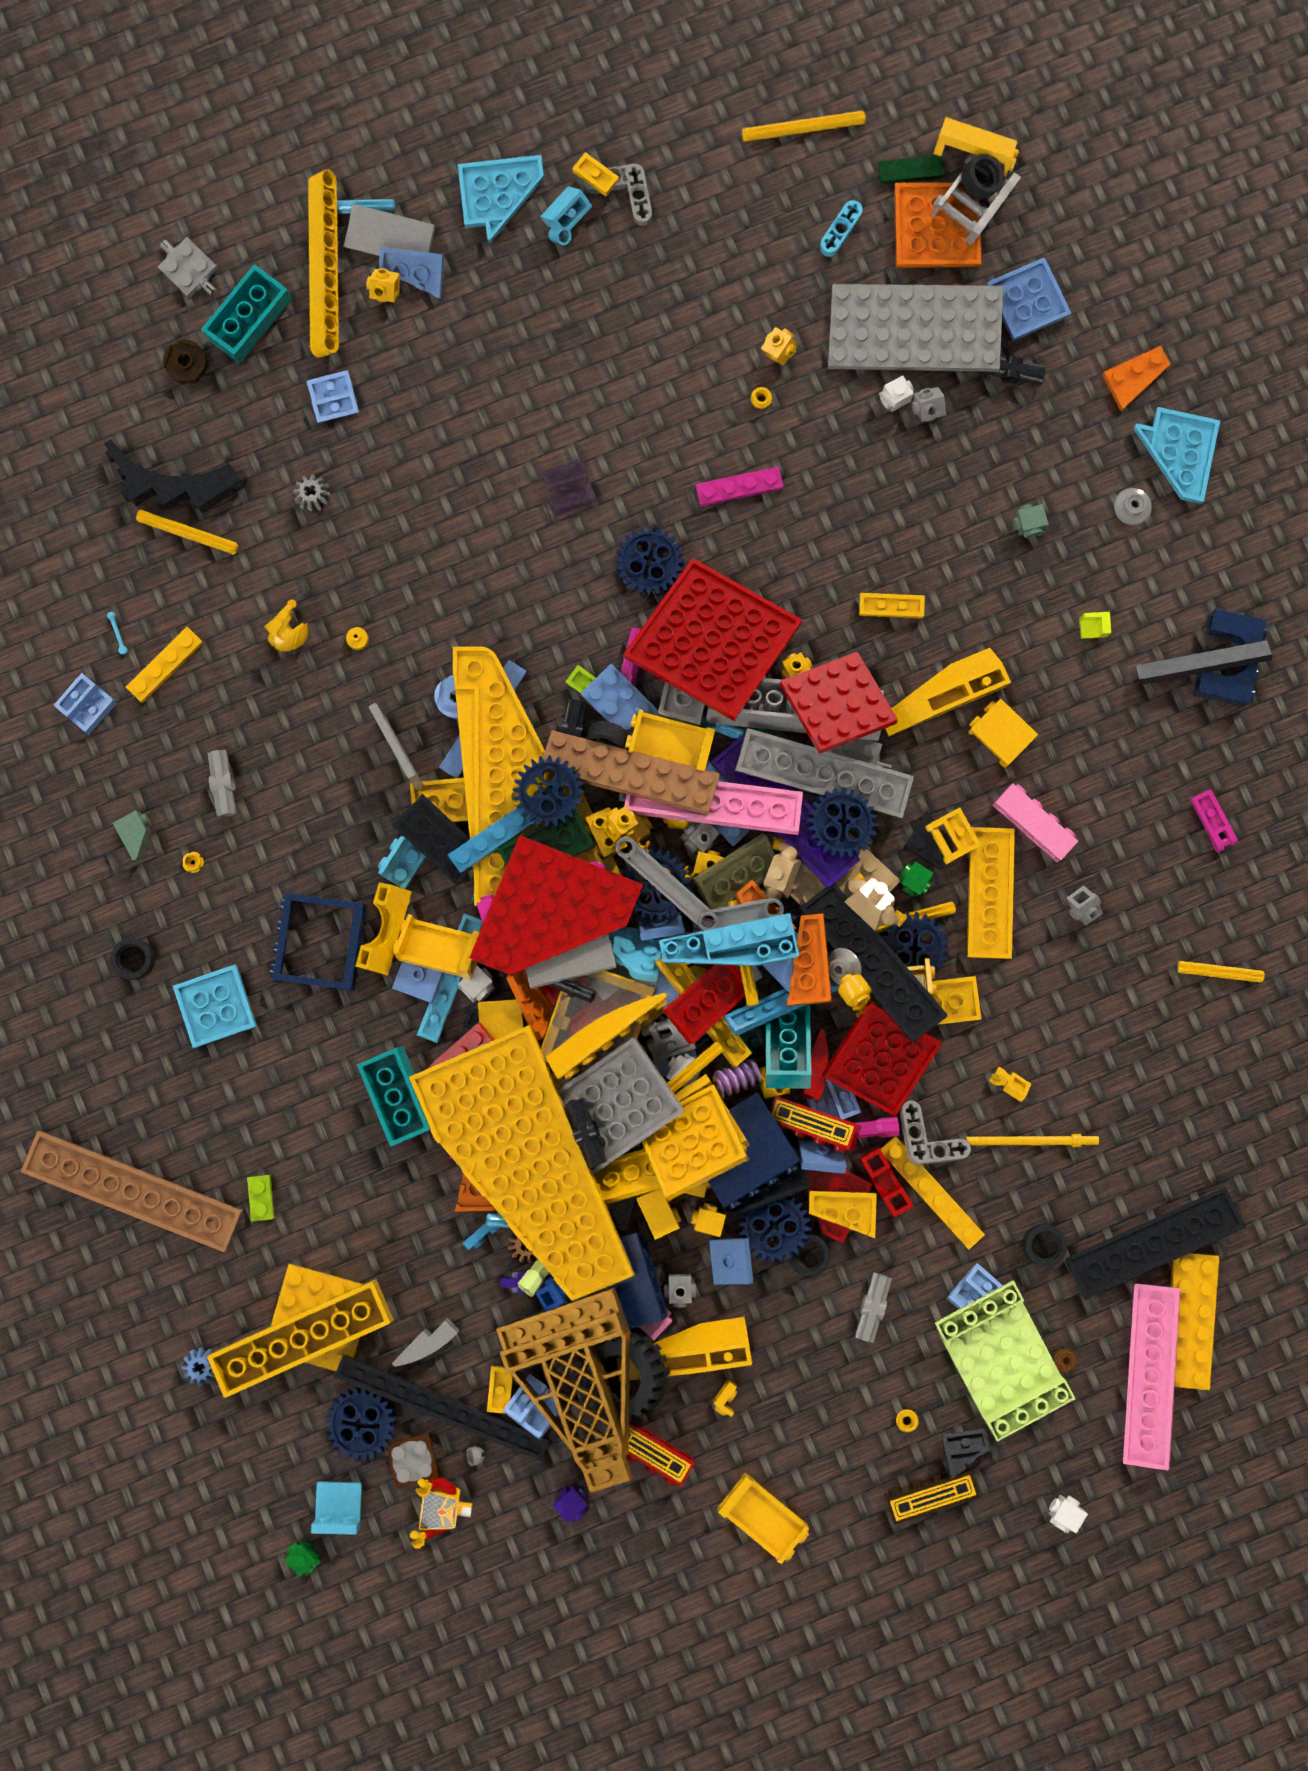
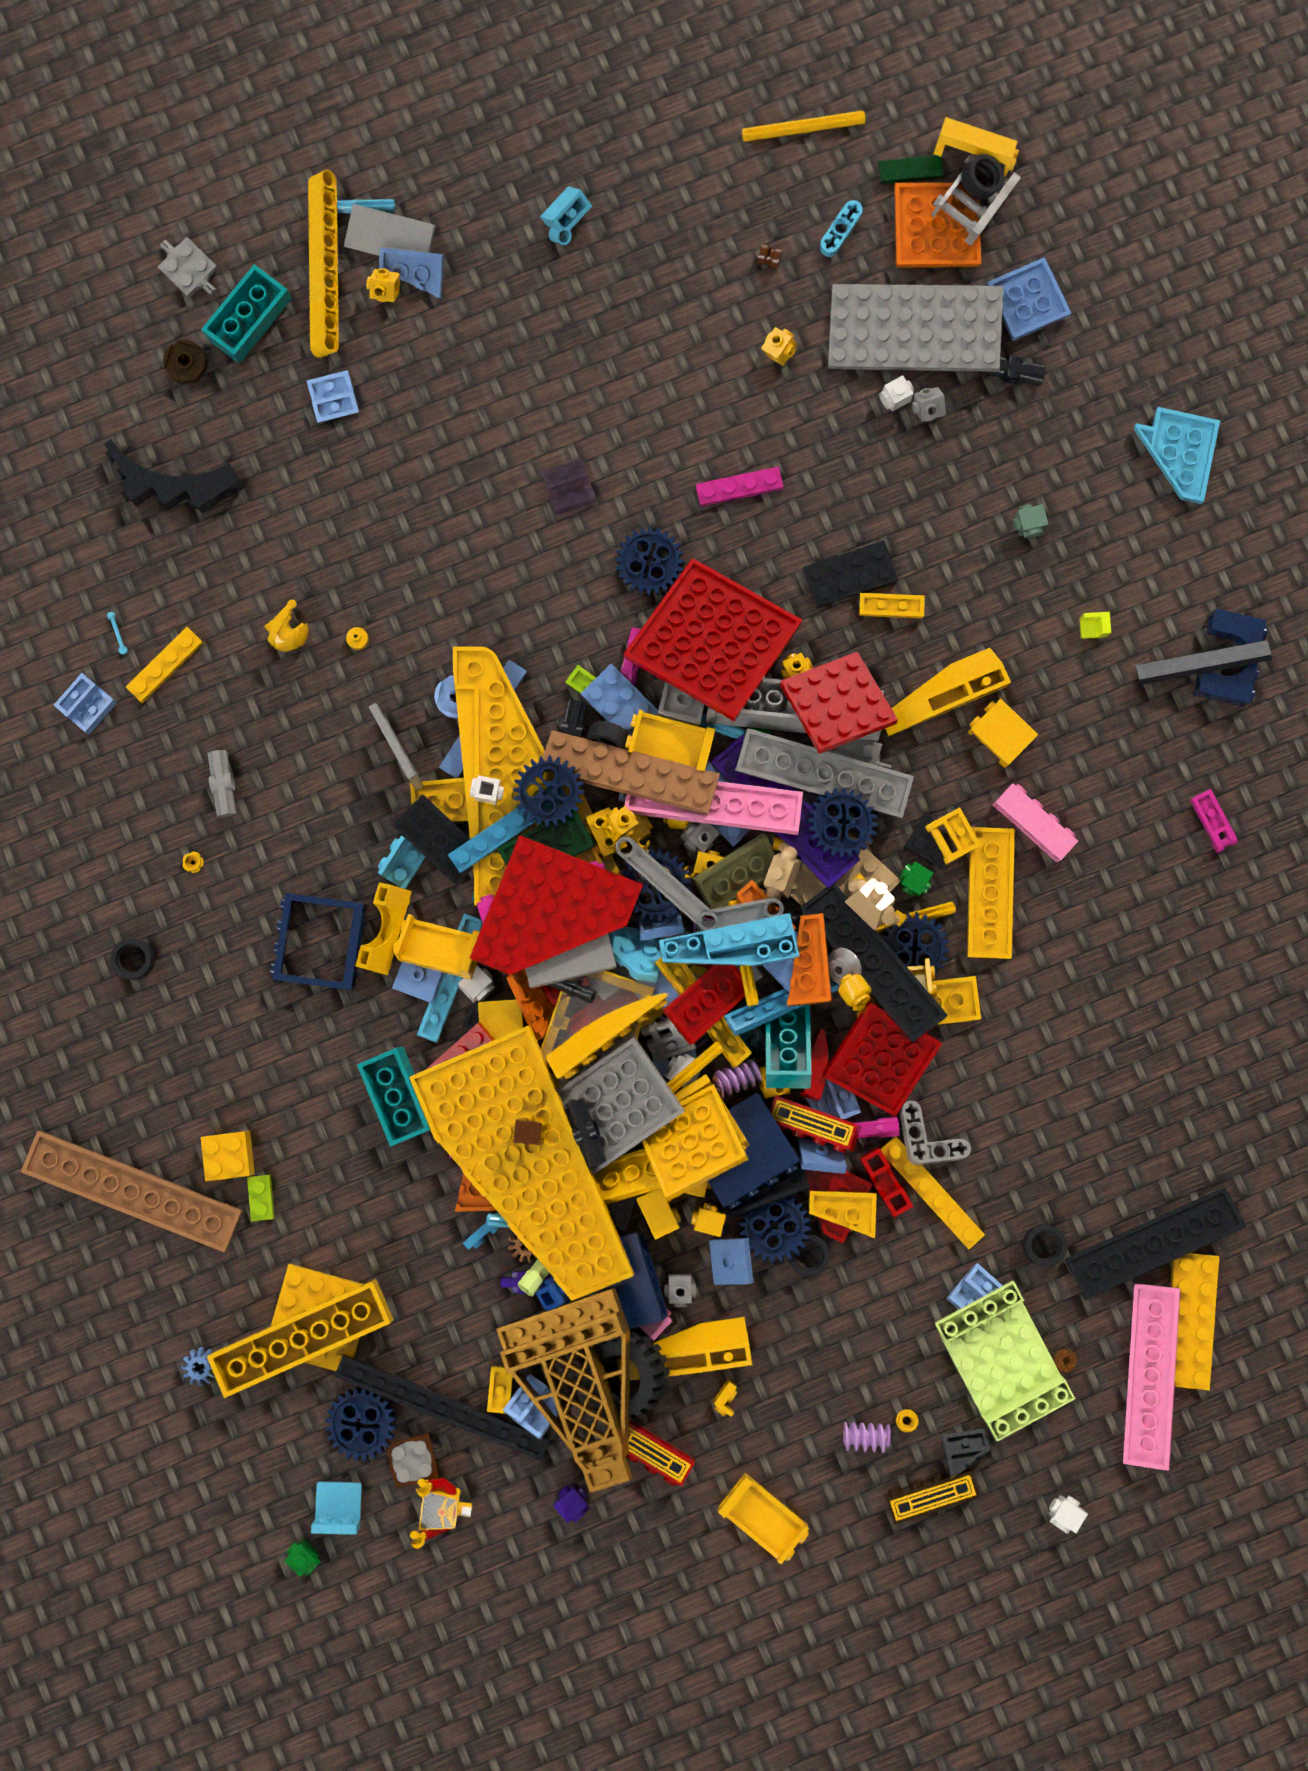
sand green slope [113,810,151,863] -> none
yellow axle [136,510,238,555] -> none
medium azure plate [173,965,257,1048] -> none
light grey gear [293,475,330,512] -> none
light grey slope [392,1318,460,1367] -> none
medium azure wing [458,155,544,243] -> none
light grey hinge [466,1447,485,1466] -> none
yellow plate [572,152,619,196] -> none
light grey beam [584,164,652,226] -> none
yellow plate [751,387,772,409] -> none
light grey piece [855,1272,892,1343] -> none
yellow bar [966,1134,1099,1147] -> none
yellow plate [989,1067,1031,1102] -> none
light grey brick [1066,886,1103,926] -> none
orange wing [1102,346,1170,411] -> none
light grey piece [1114,488,1152,525] -> none
yellow axle [1177,961,1265,983] -> none
none -> yellow brick [201,1131,255,1181]
none -> white brick [470,775,504,805]
none -> reddish brown panel [513,1118,544,1146]
none -> reddish brown wheel [757,243,783,270]
none -> black plate [803,540,898,608]
none -> lavender piece [843,1422,890,1453]

